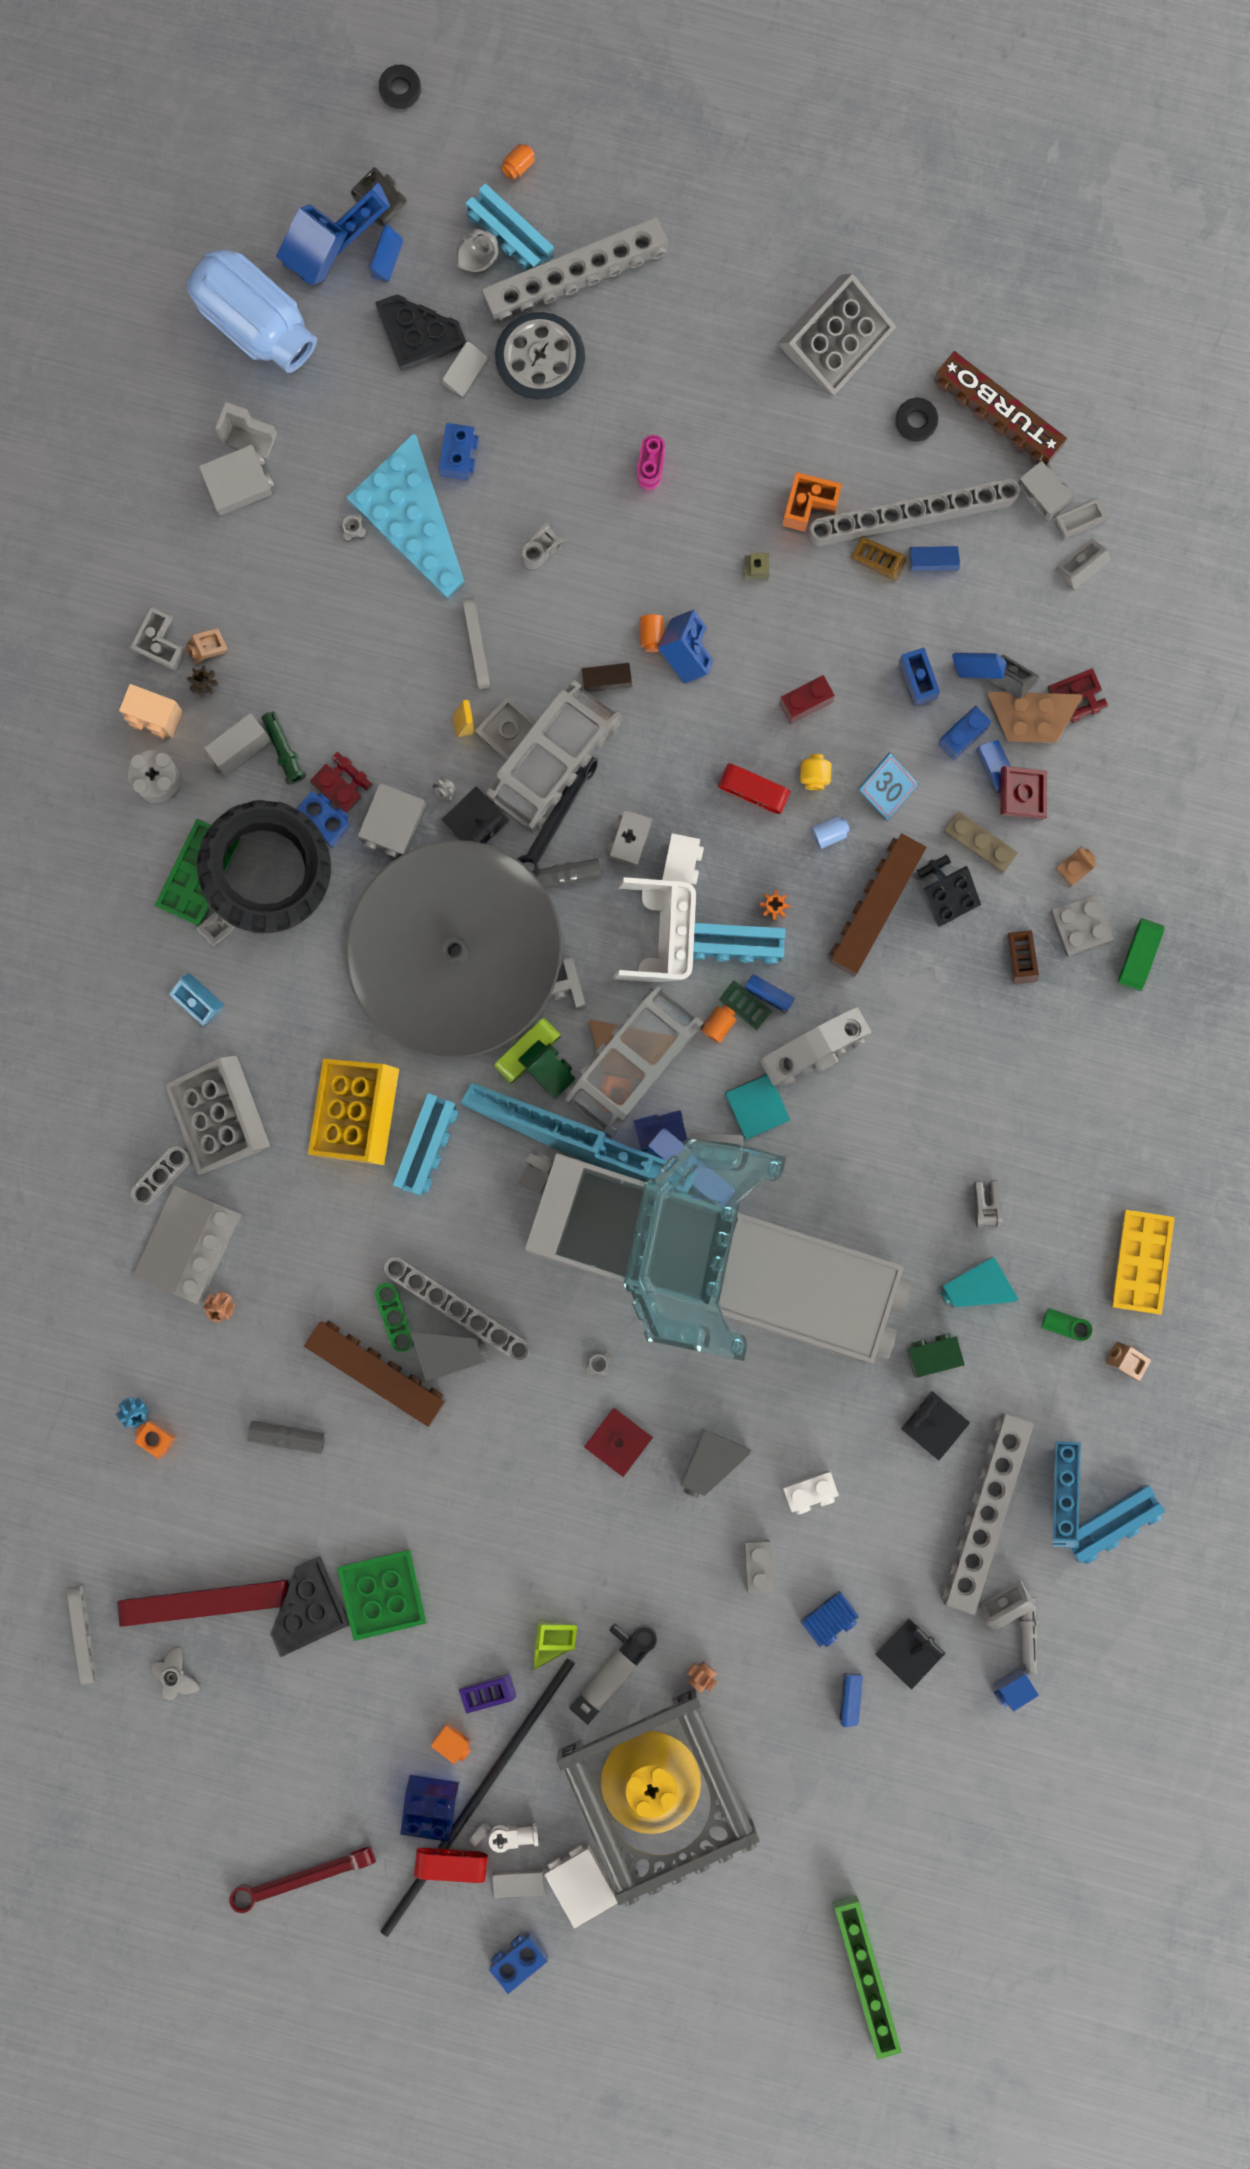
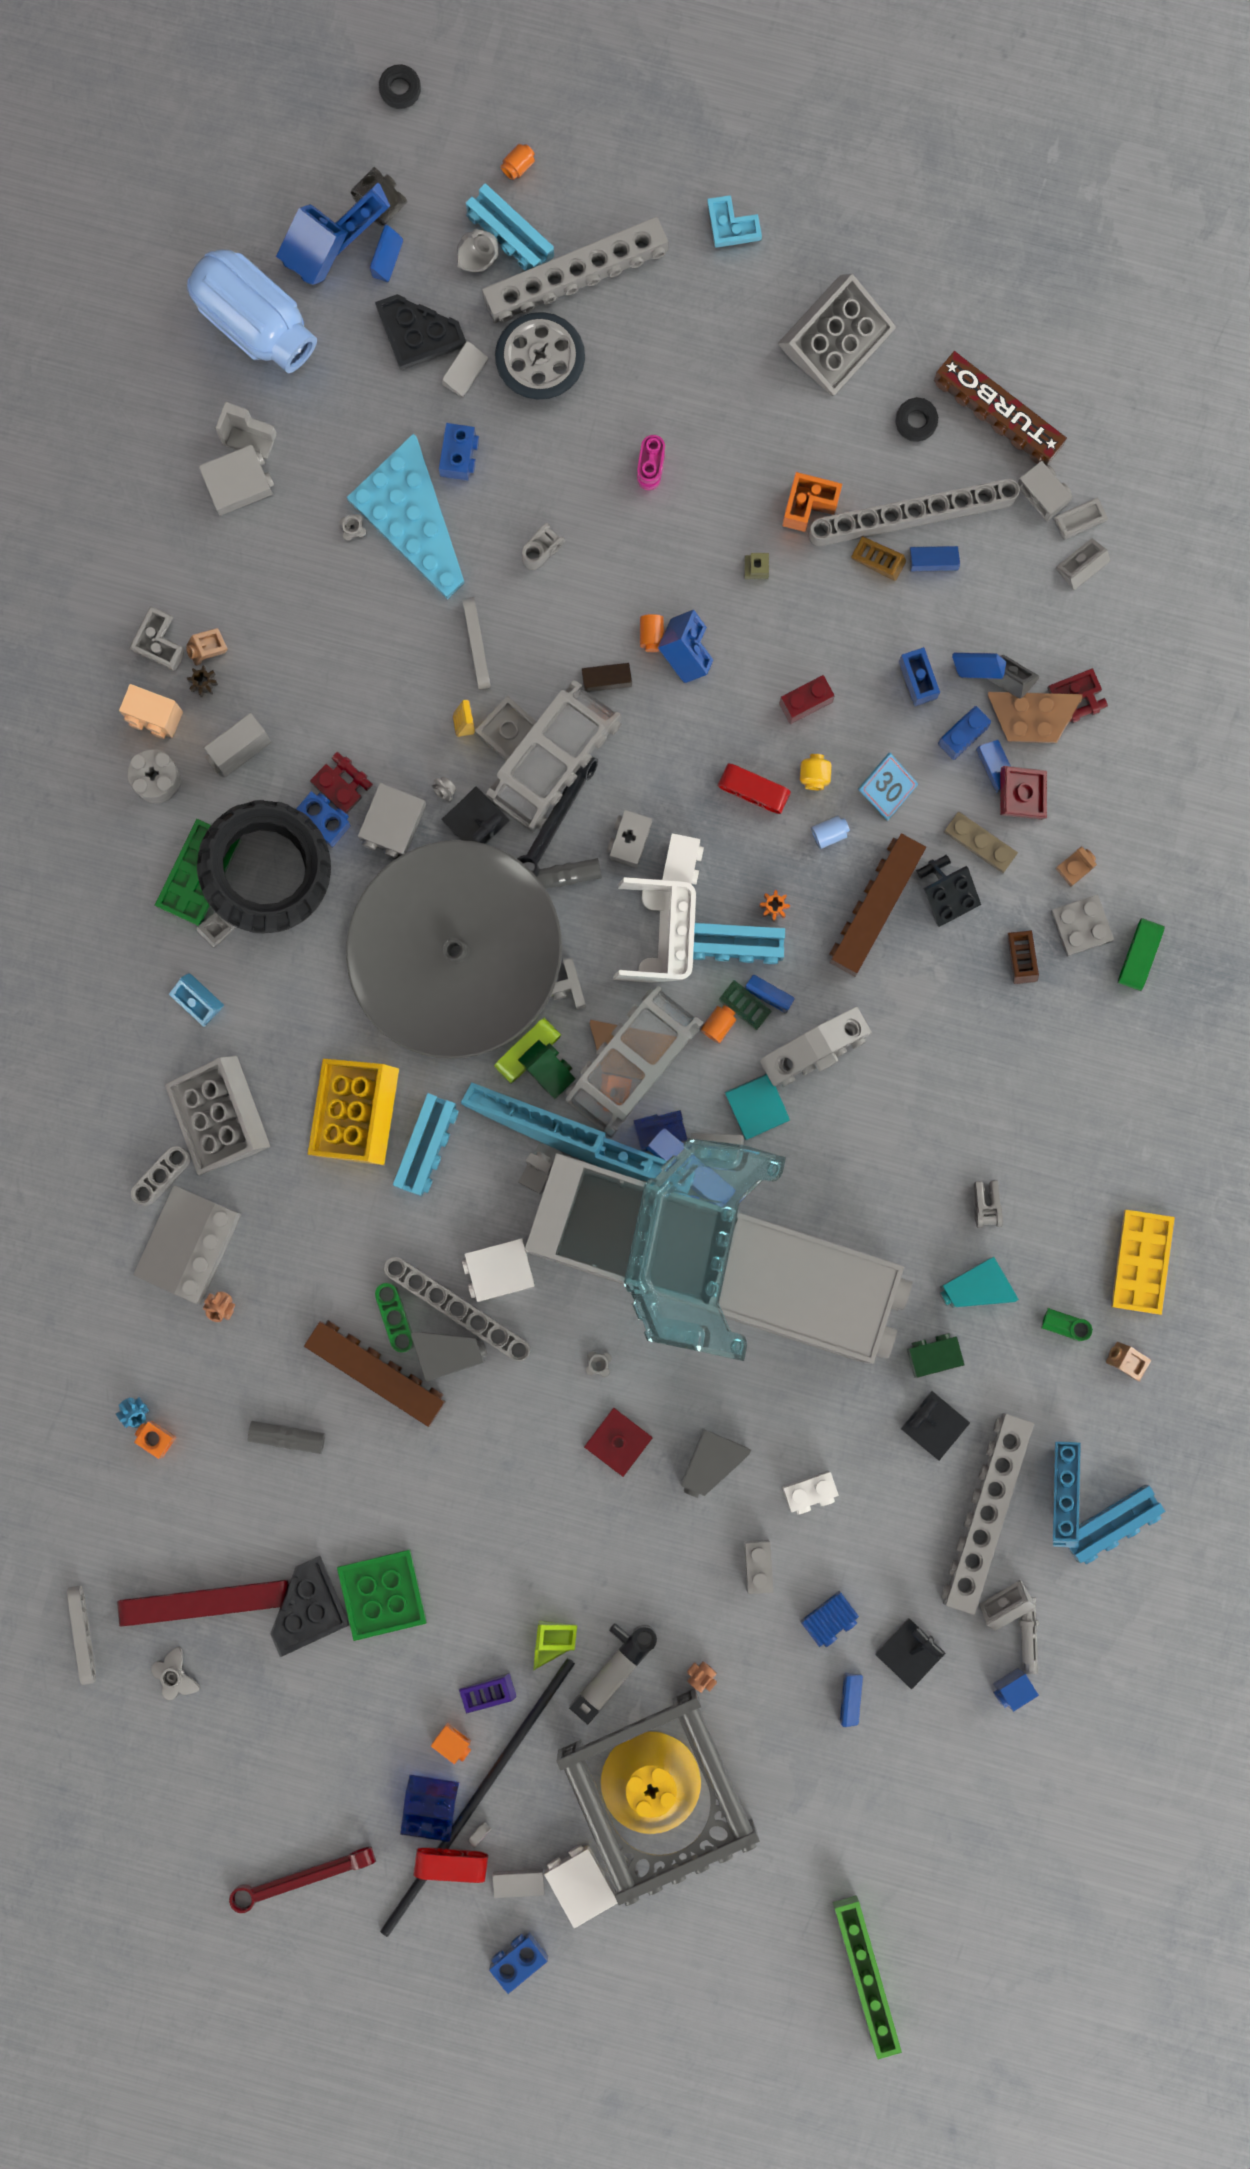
dark green pin [261,711,307,784] -> none
white connector [489,1823,539,1853] -> none
none -> white brick [462,1239,535,1302]
none -> medium azure plate [707,195,762,248]

